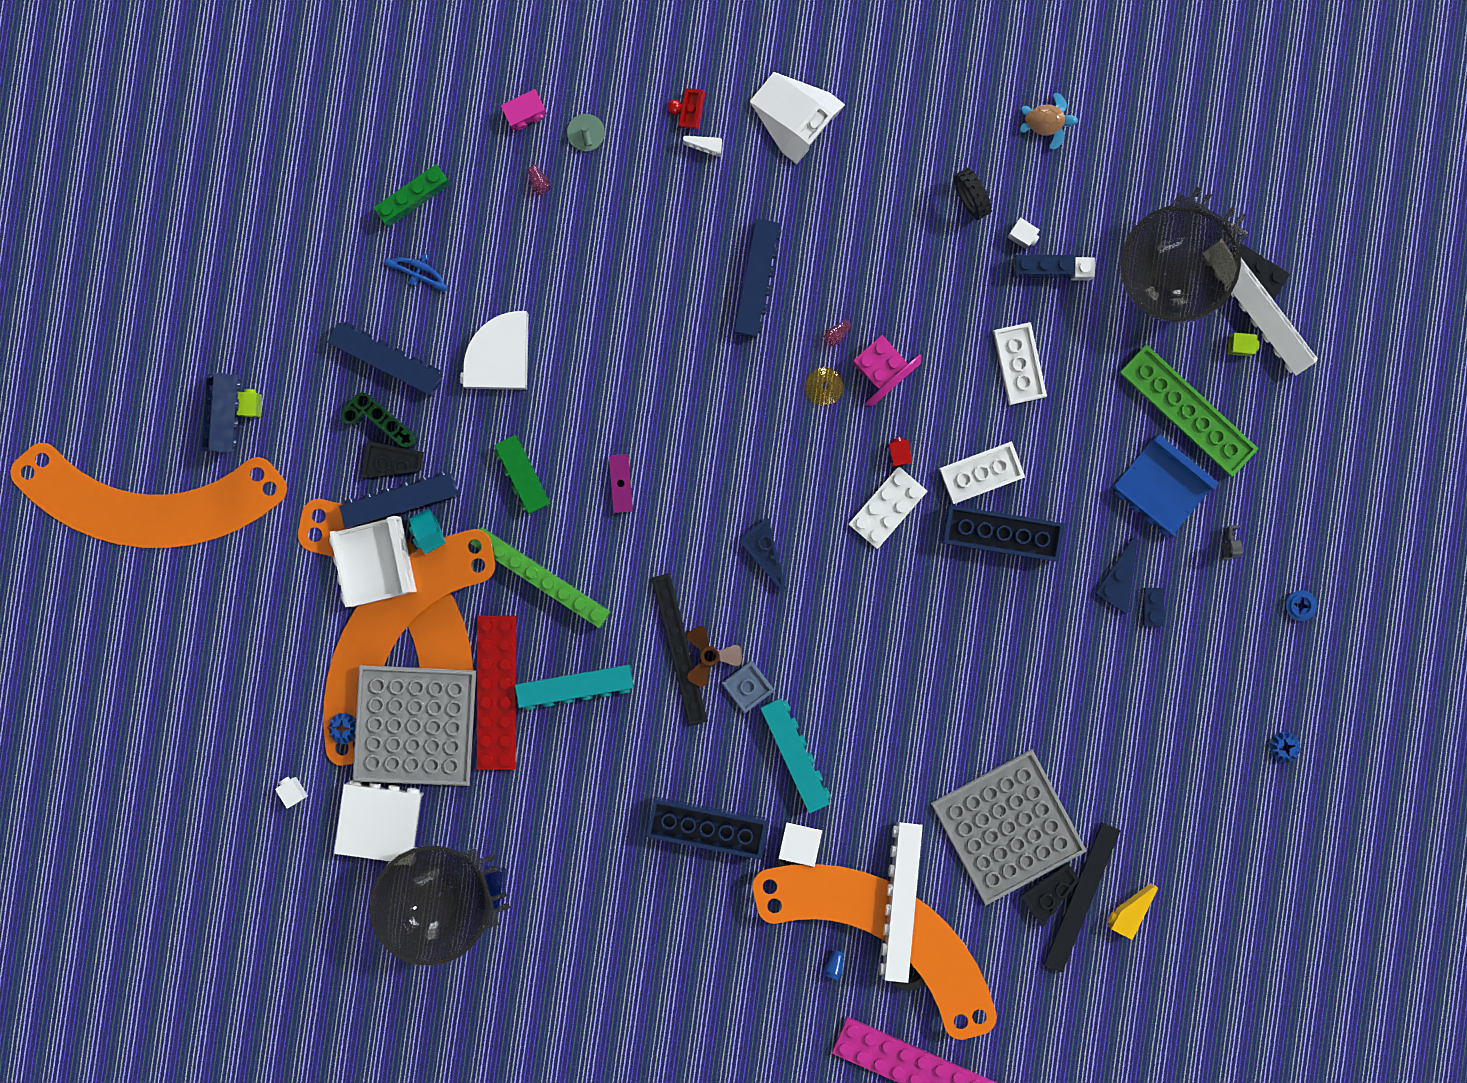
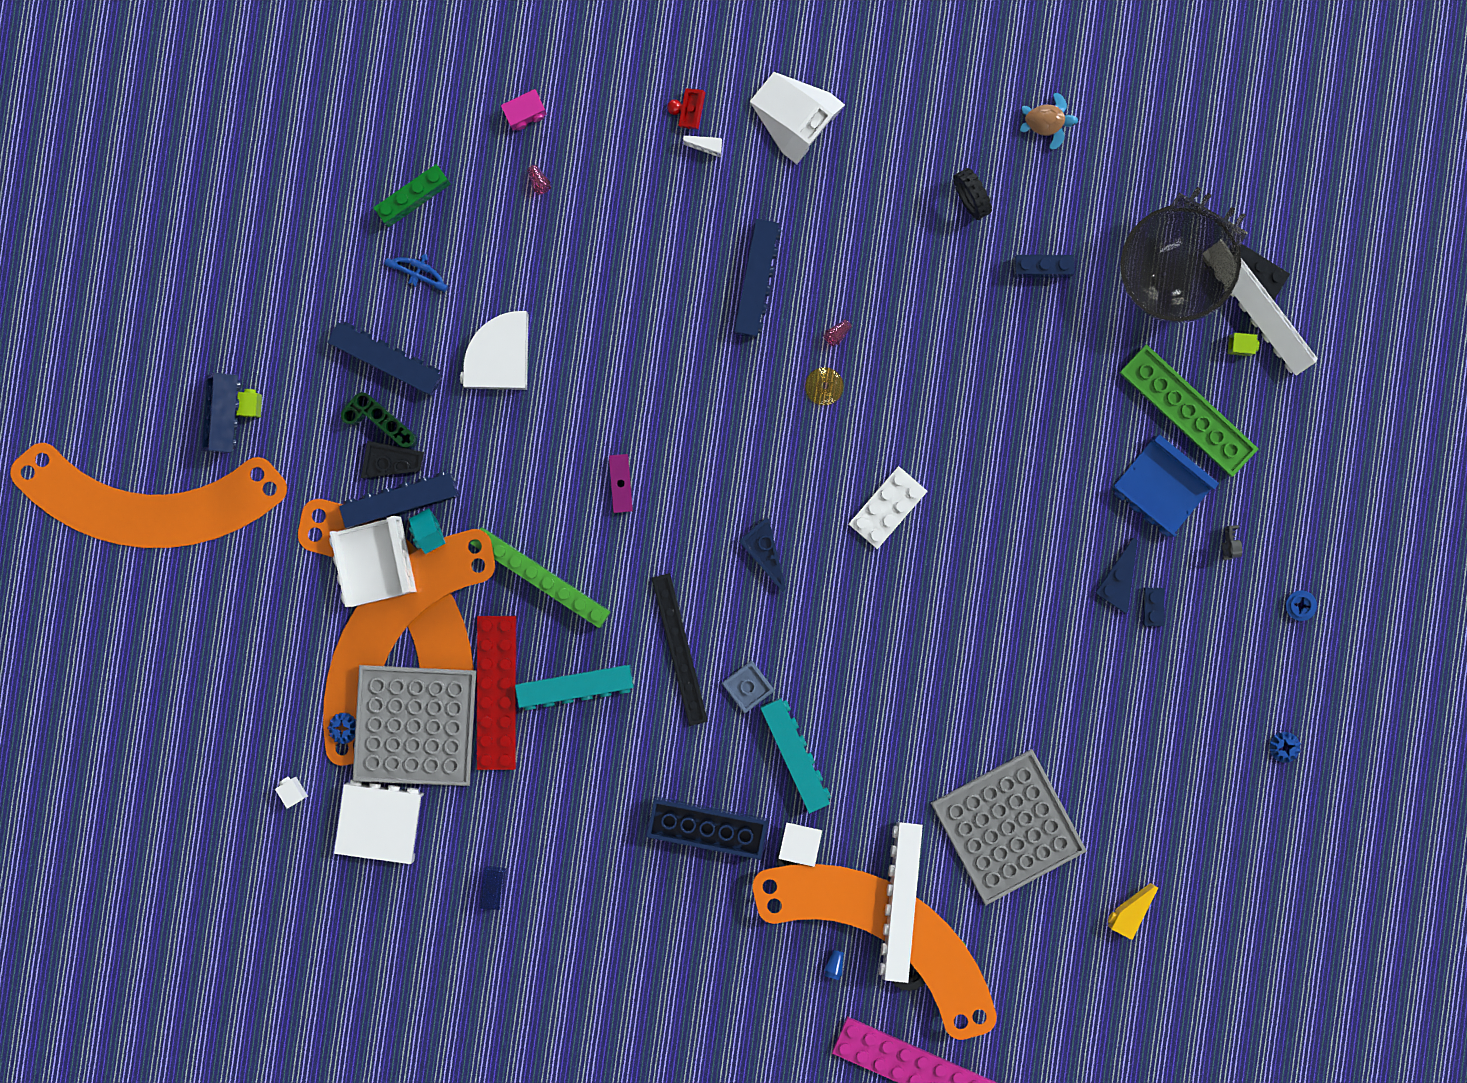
clear smoke windscreen [369,845,510,966] -> none
green brick [494,435,551,514] -> none
sand green shield [567,114,605,152] -> none
reddish brown piece [687,626,742,687] -> none
dark pink piece [852,335,922,406] -> none
red brick [888,437,912,467] -> none
white plate [939,441,1025,504] -> none
dark blue brick [941,505,1065,562] -> none
white tile [992,322,1047,405] -> none
white brick [1008,217,1039,249] -> none
black wing [1020,863,1079,928] -> none
black tile [1044,822,1121,973] -> none
white brick [1071,257,1095,281] -> none

